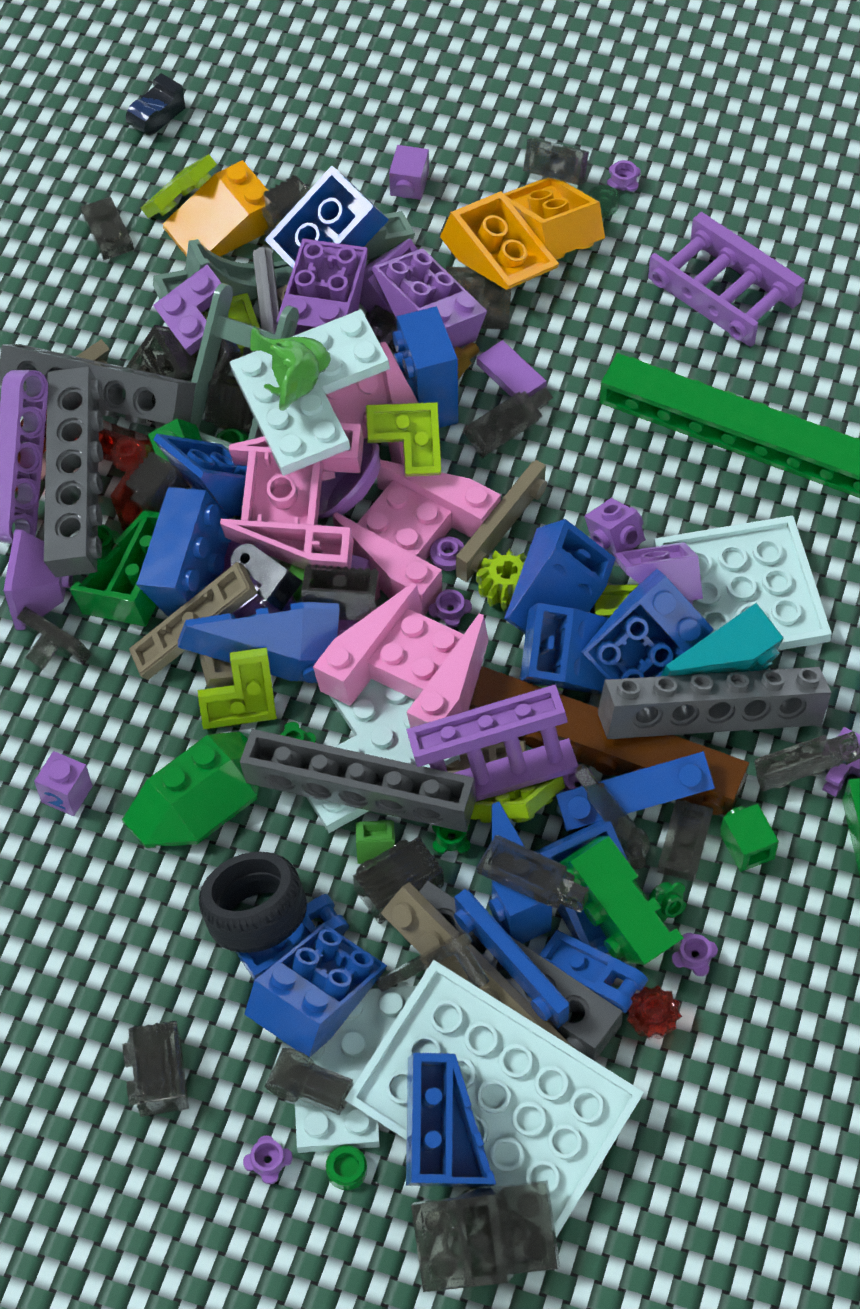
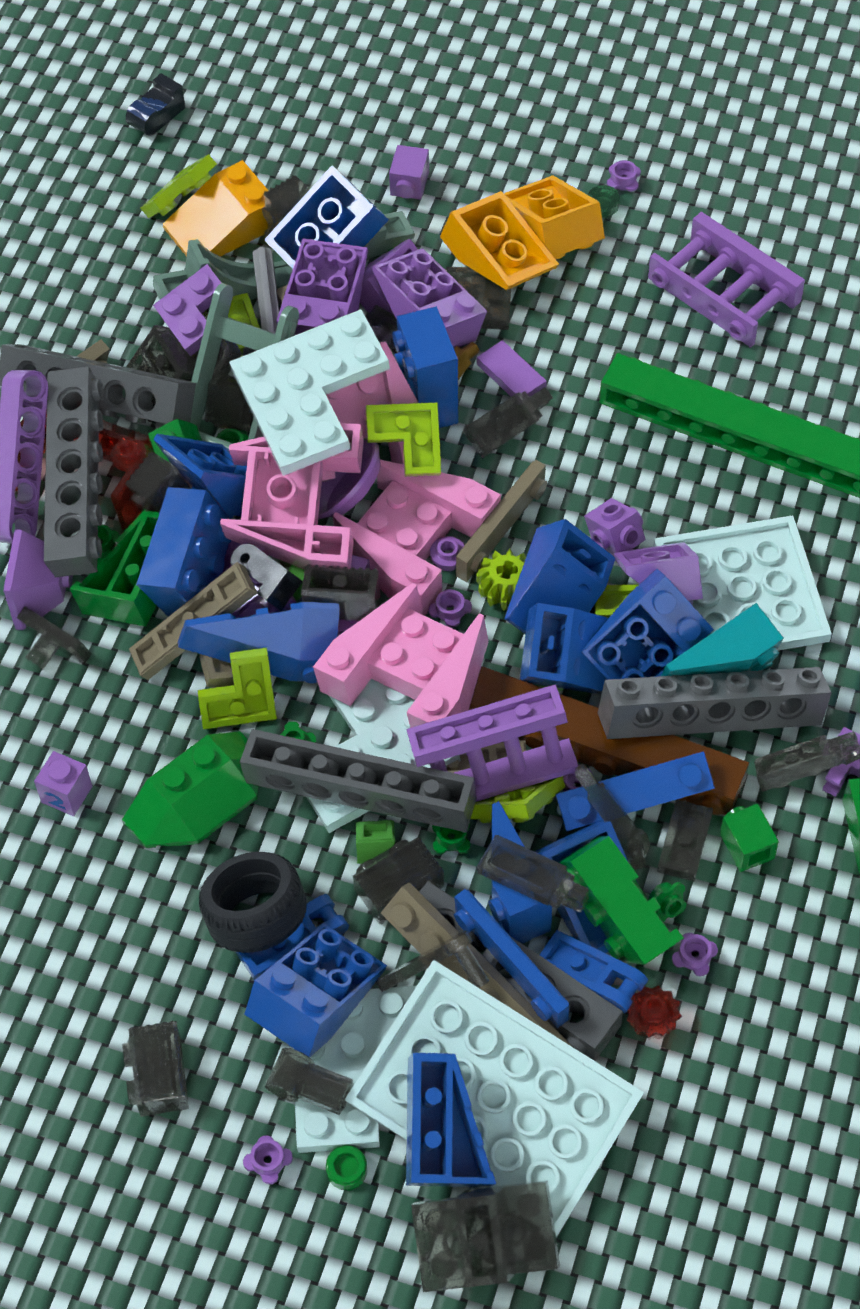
clear smoke plate [80,197,134,261] -> none
bright green piece [250,326,331,411] -> none
clear smoke tile [523,138,589,185] -> none

